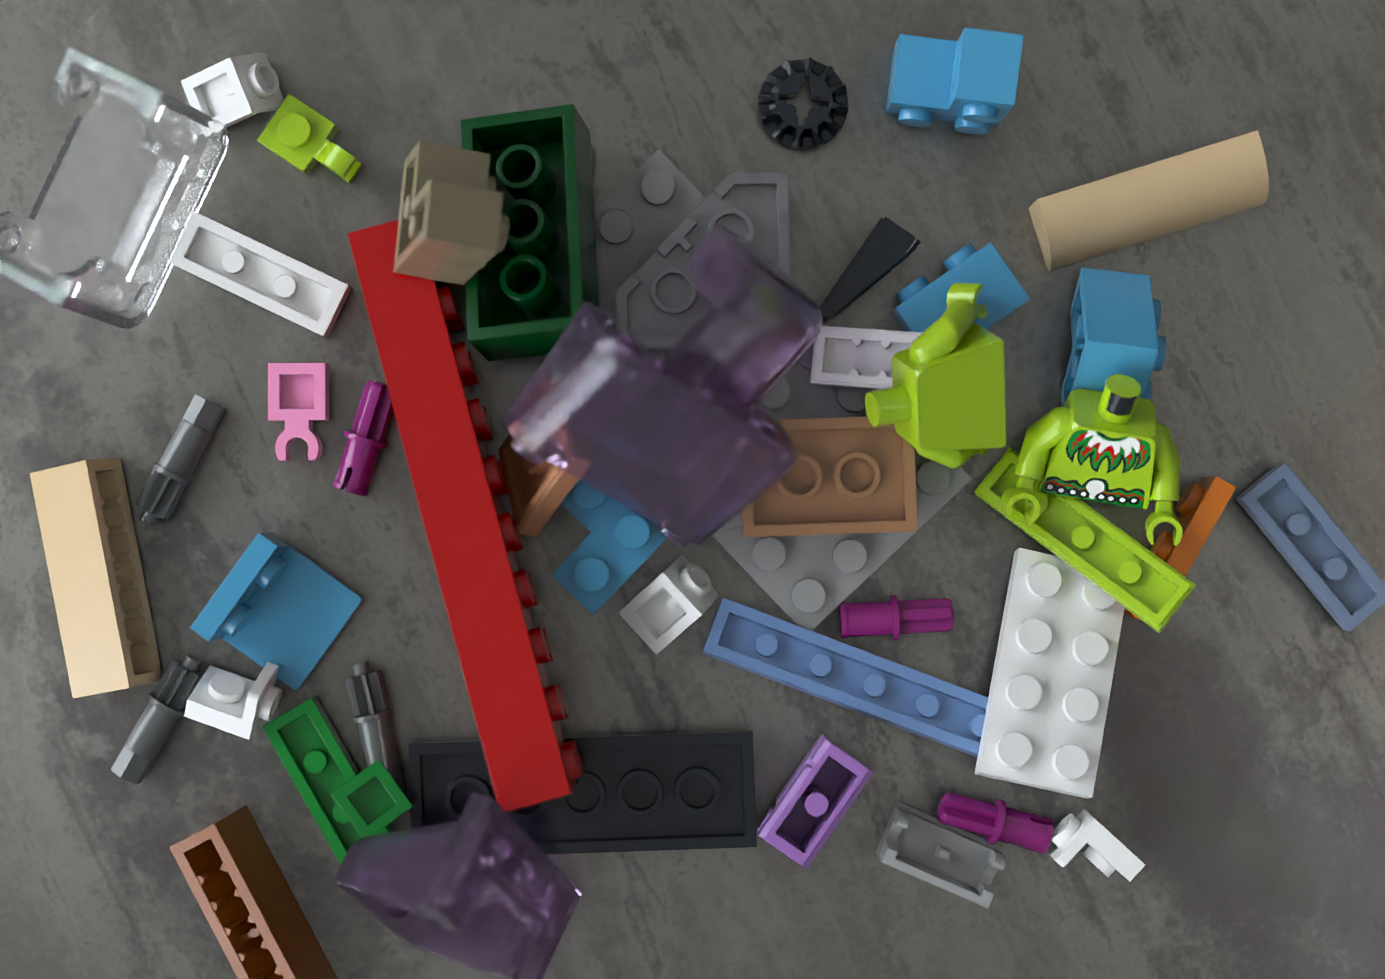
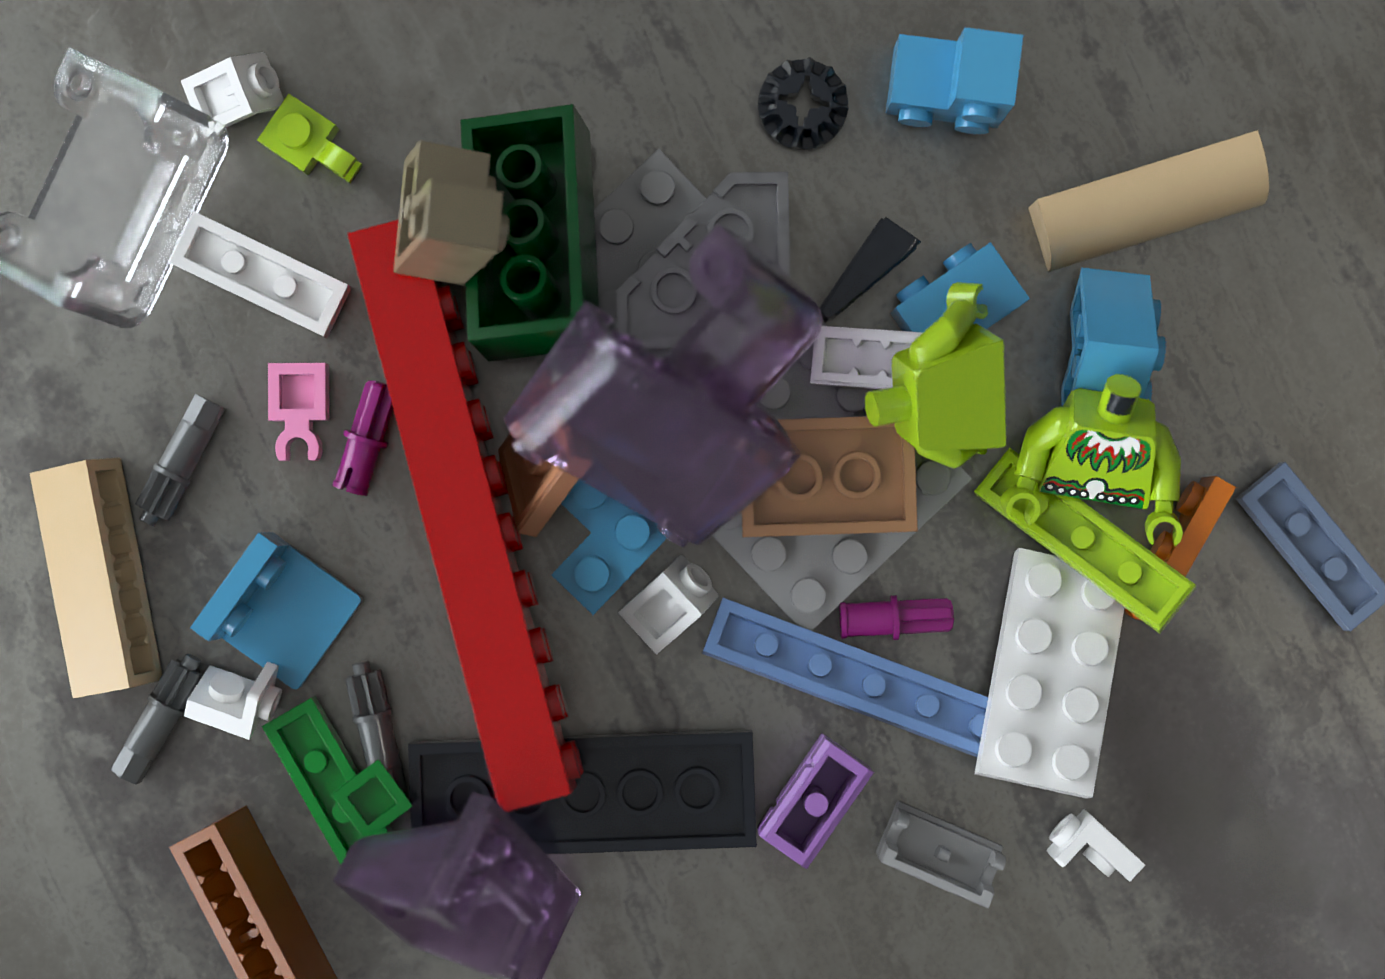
magenta axle [937,793,1054,854] -> none

